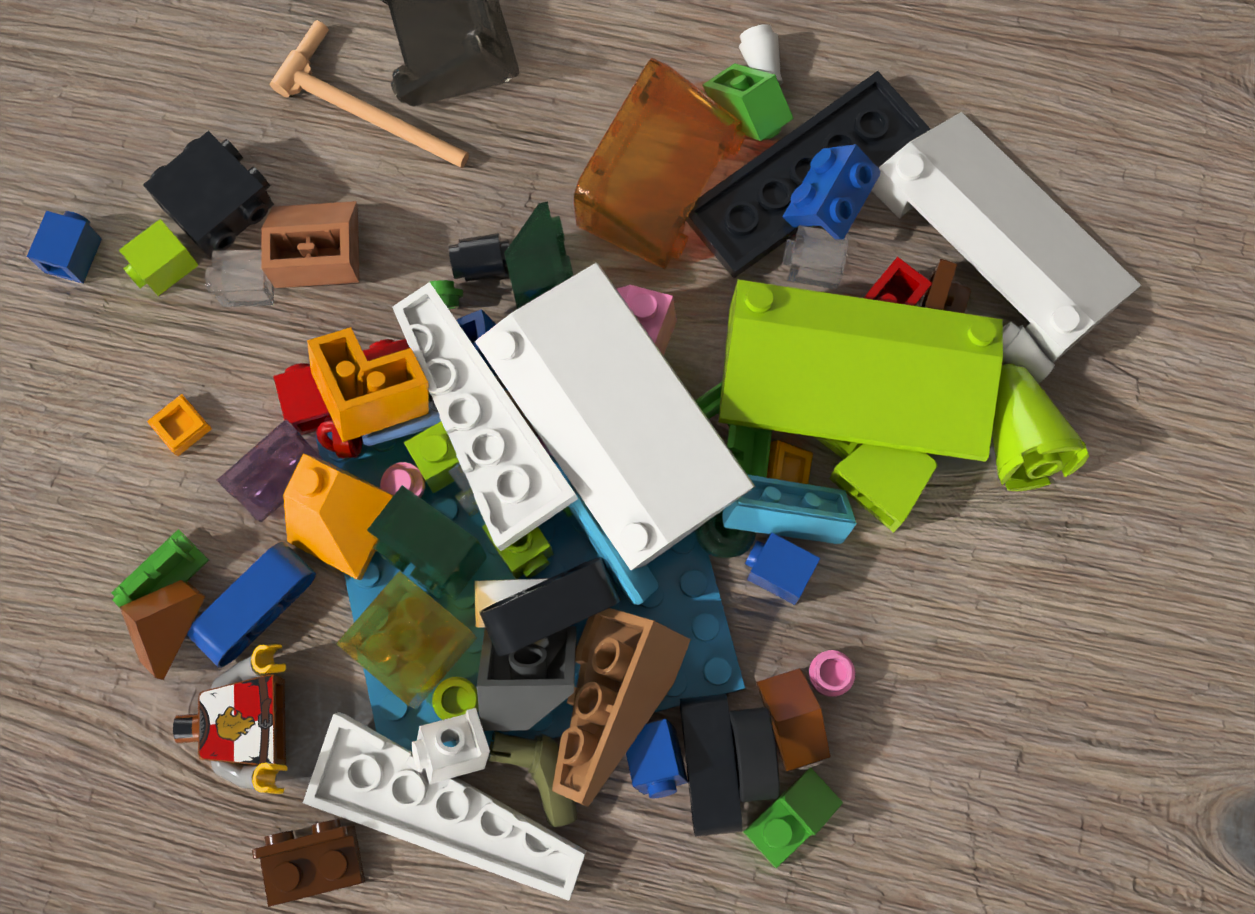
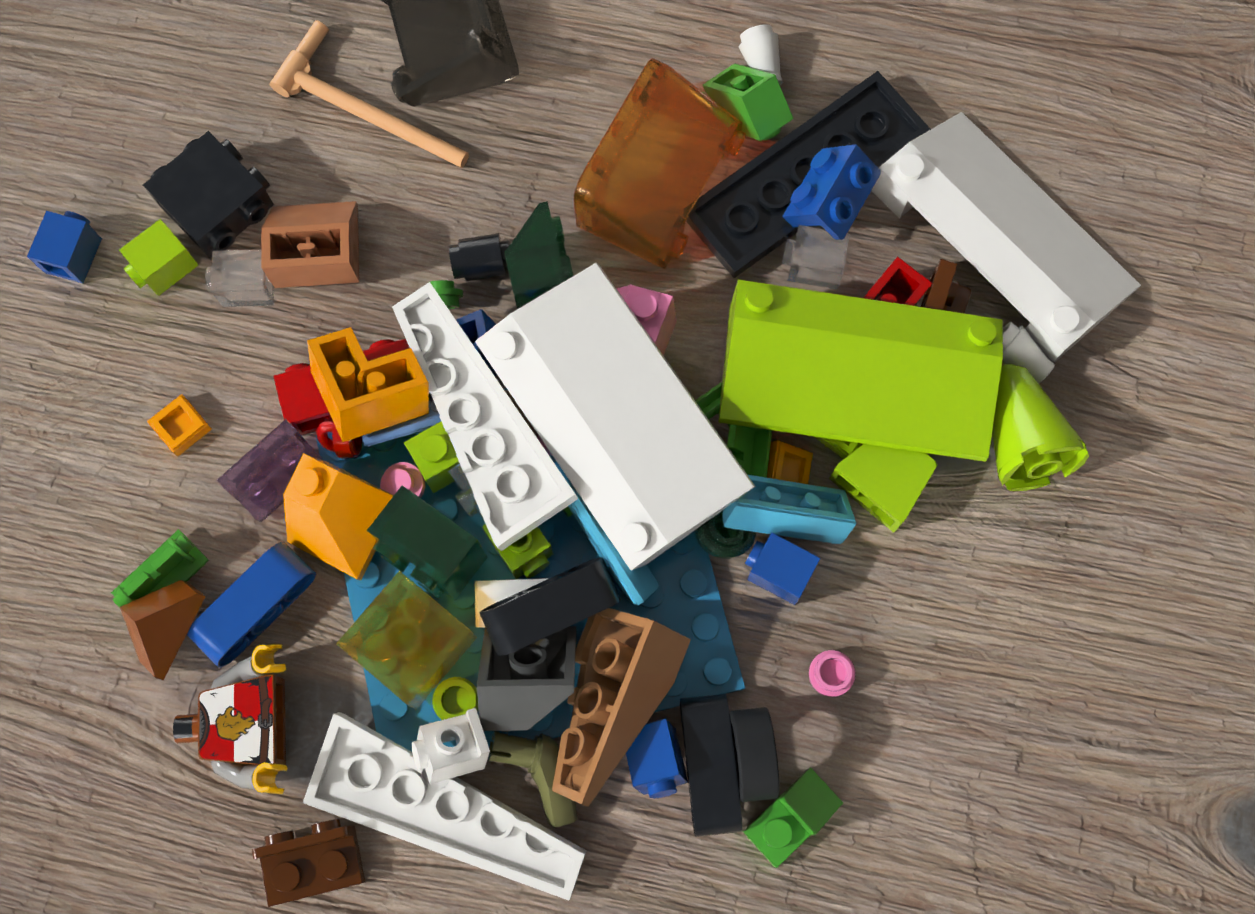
dark orange slope [756,668,831,771] -> none

